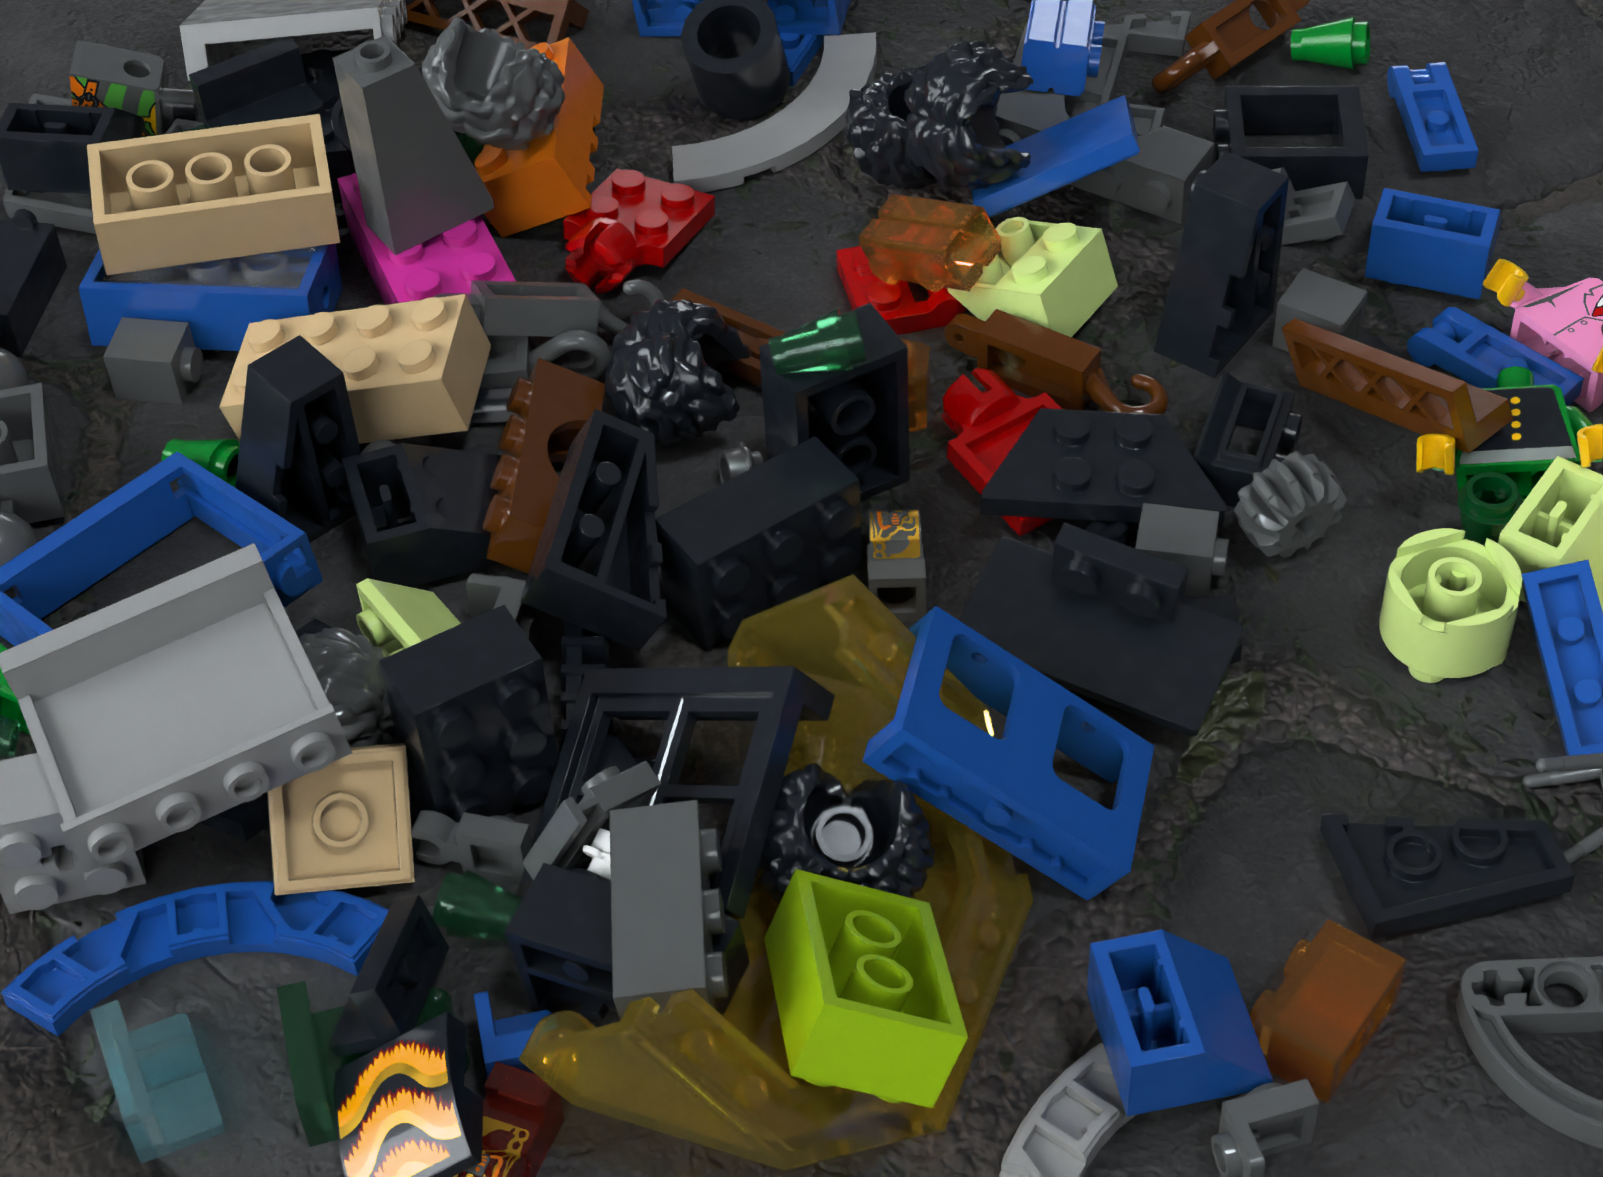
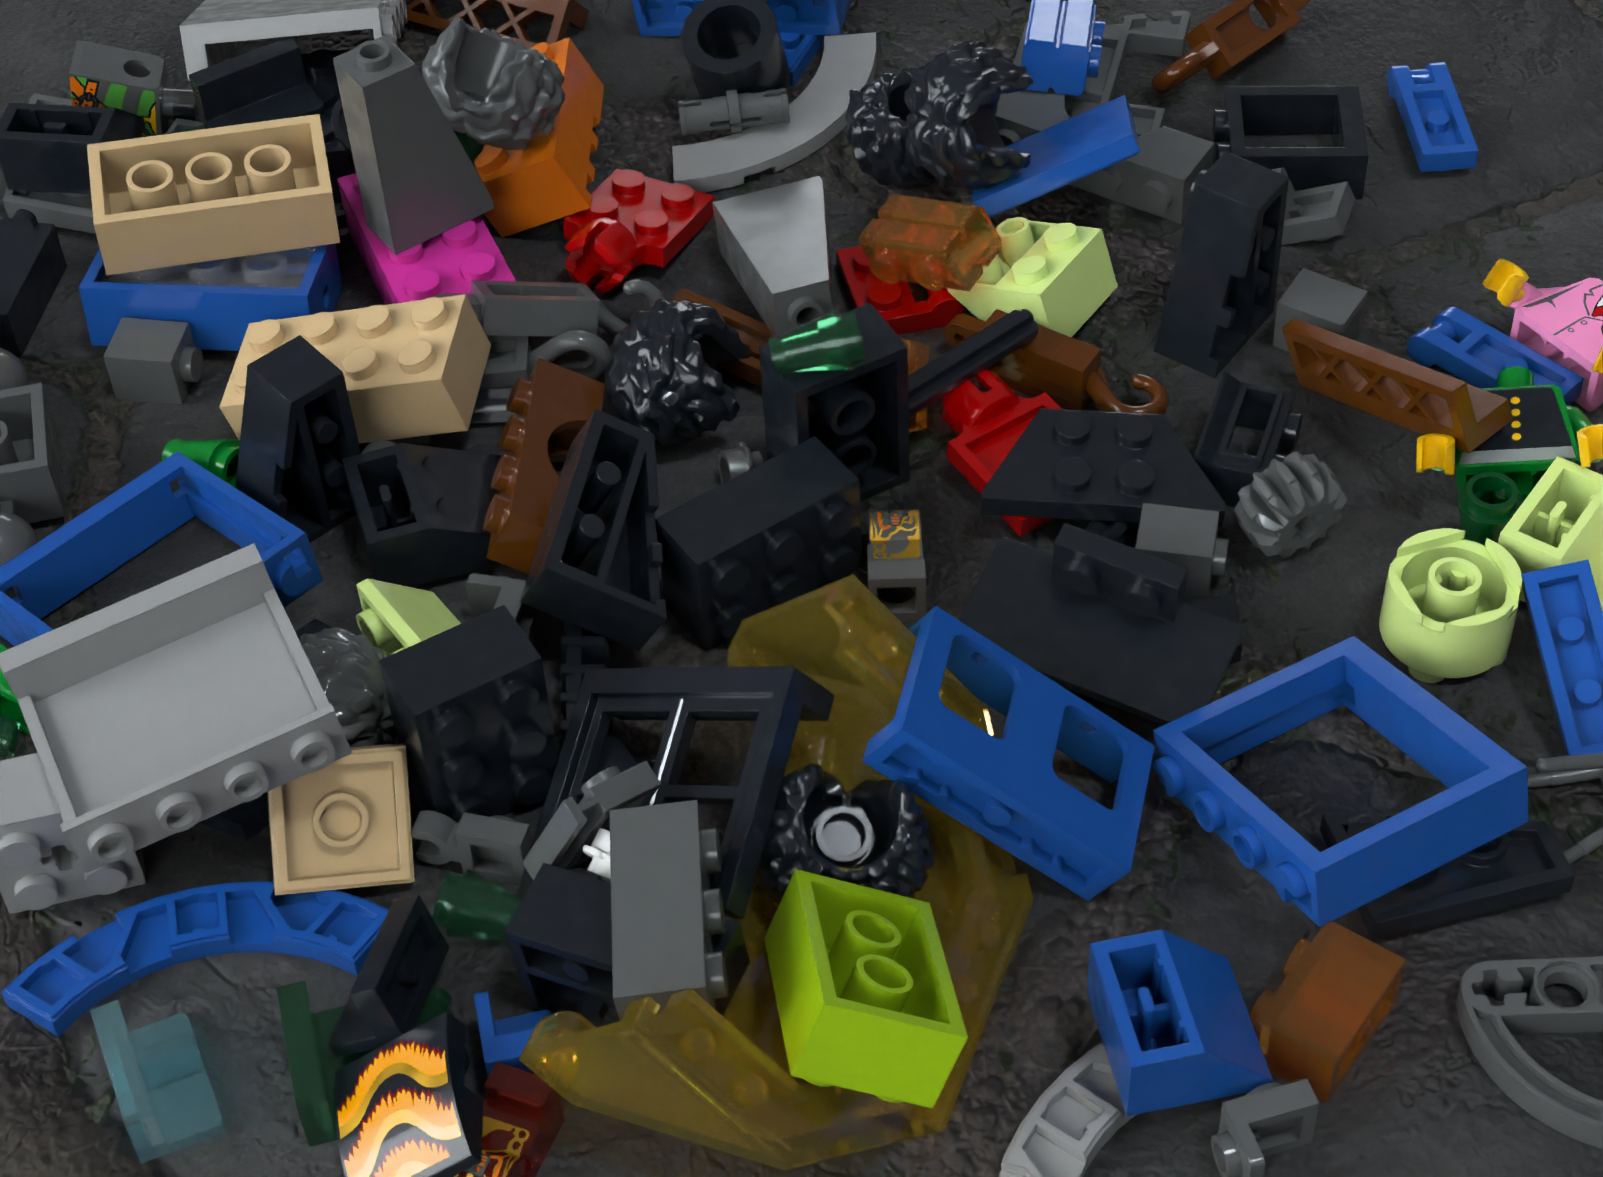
green cone [1291,16,1370,70] -> none
blue slope [1364,188,1502,300] -> none
none -> dark grey pin [678,88,790,136]
none -> slope [712,176,834,340]
none -> black axle [908,309,1039,416]
none -> blue window [1152,636,1529,927]

